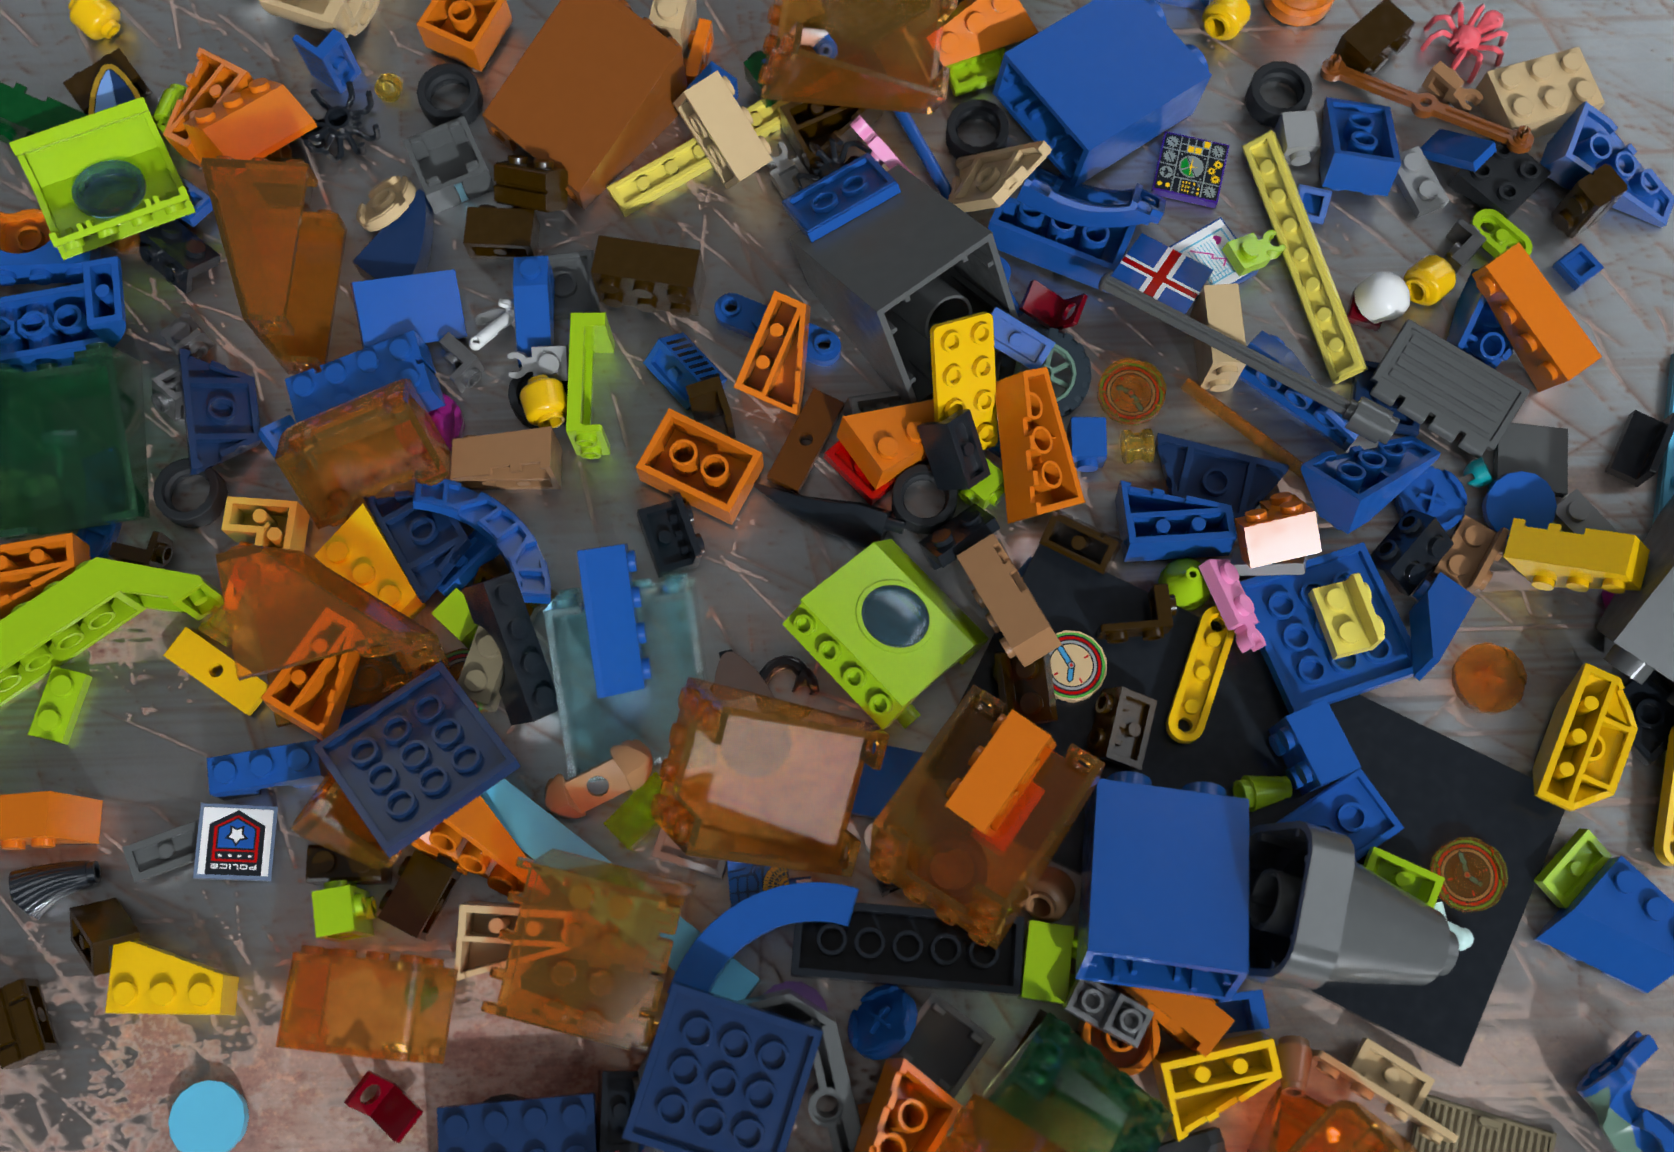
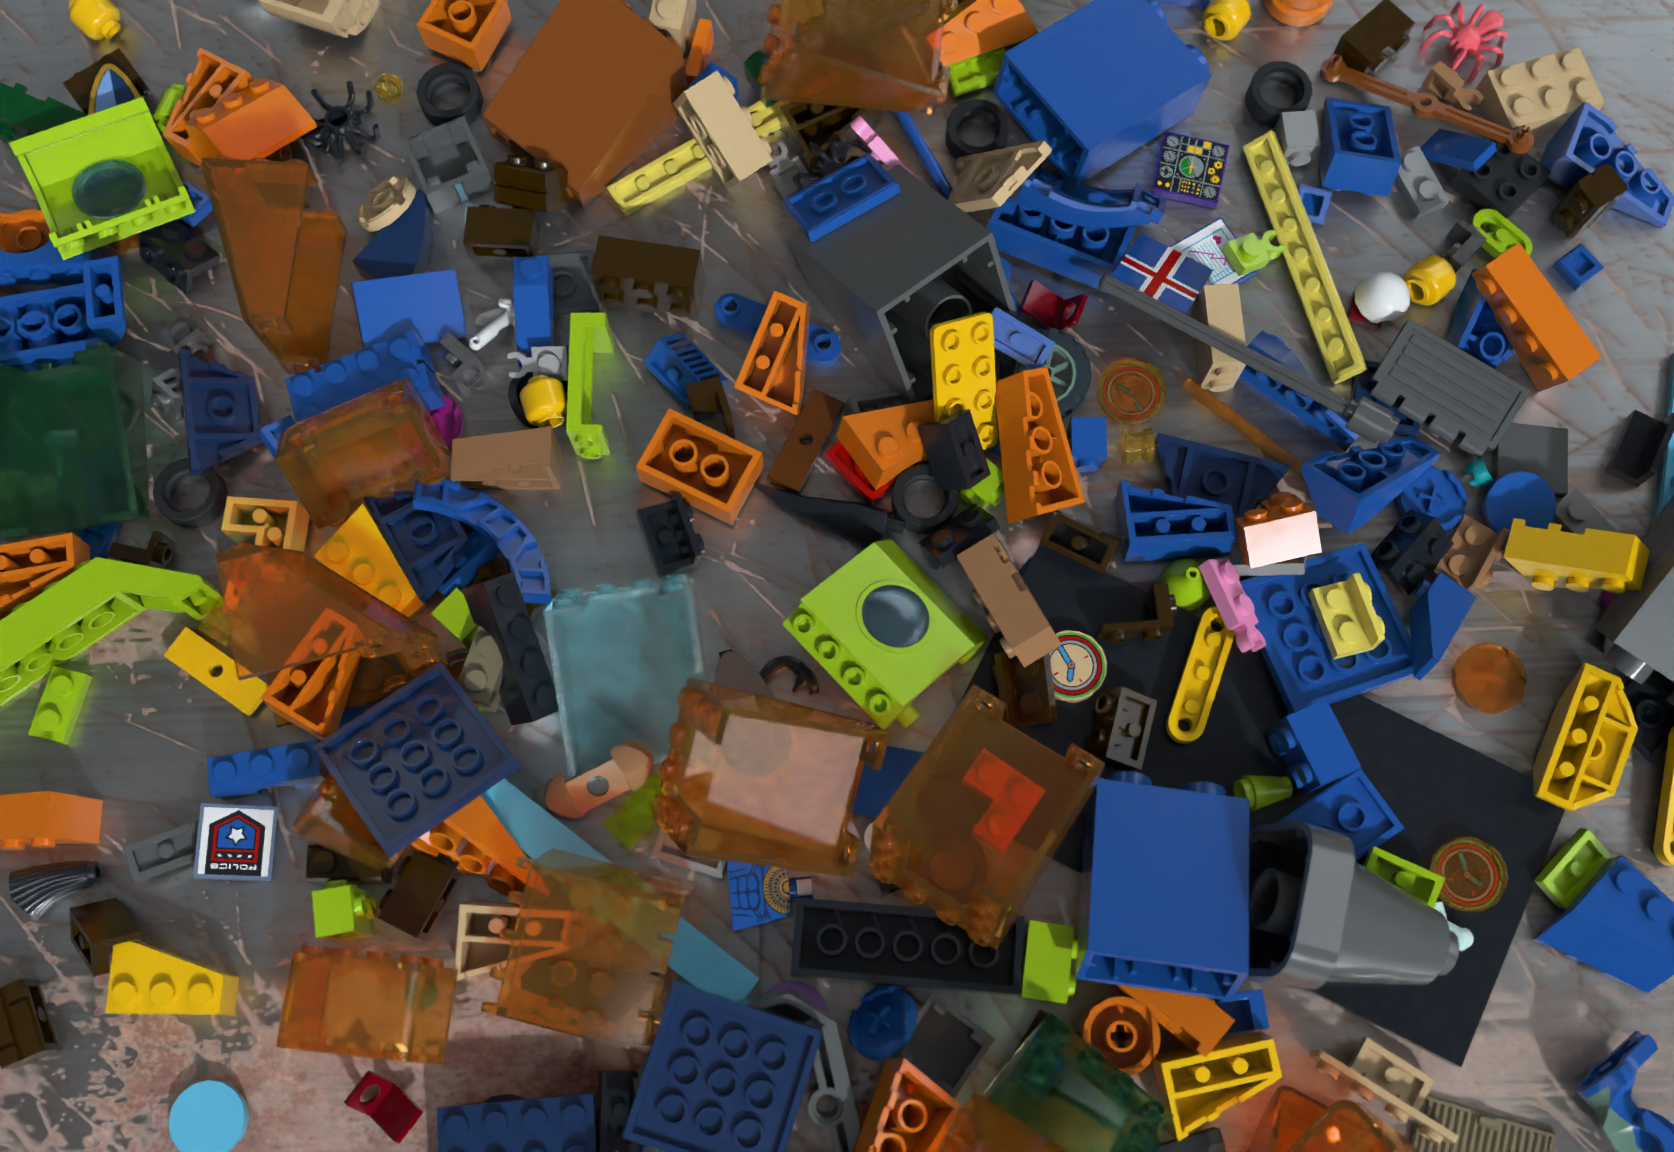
blue panel [292,29,362,95] -> none
blue slope [577,543,652,699] -> none
blue tile [667,882,859,993] -> none
arm [794,27,838,62] -> none
orange brick [945,709,1057,838] -> none
medium nougat head [1021,866,1076,923] -> none
flat silver slope [1062,979,1154,1048] -> none
medium nougat cone [1276,1035,1314,1097] -> none

